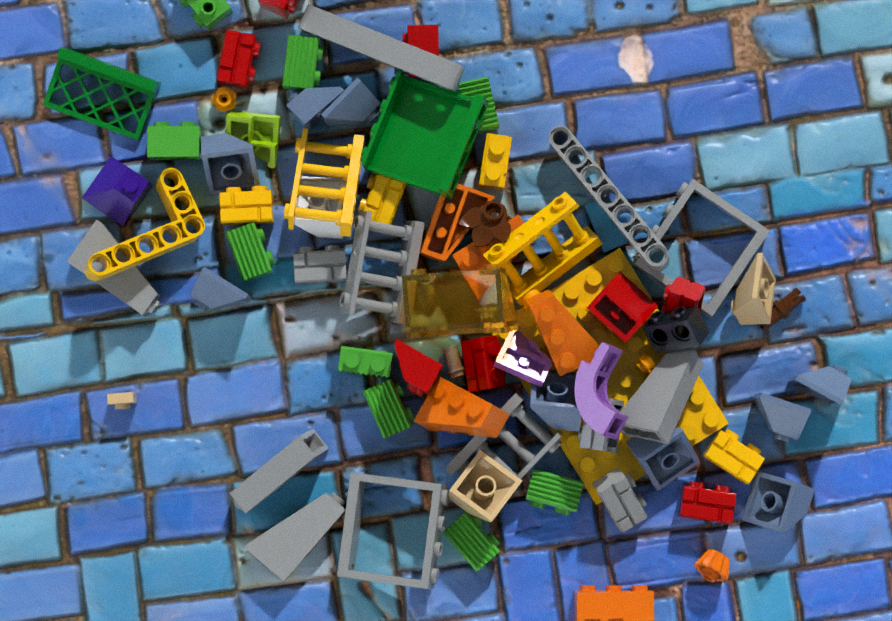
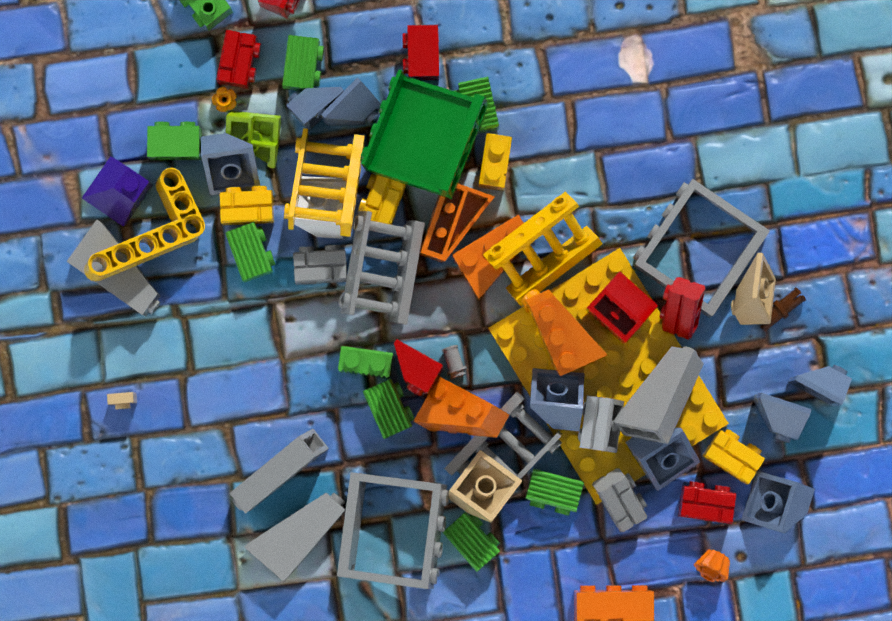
green fence [43,47,161,140] -> none
sand blue slope [190,267,252,311] -> none
light grey beam [298,4,465,92] -> none
clear yellow windscreen [402,264,519,338] -> none
reddish brown plate [459,201,511,247] -> none
red brick [460,335,506,392] -> none
medium lavender wing [494,323,553,387] -> none
light grey beam [549,126,670,271] -> none
medium lavender arch [574,342,628,440] -> none
dark azure tile [584,196,628,253] -> none
light orange plate [636,353,657,376] -> none
black brick [643,306,709,354] -> none

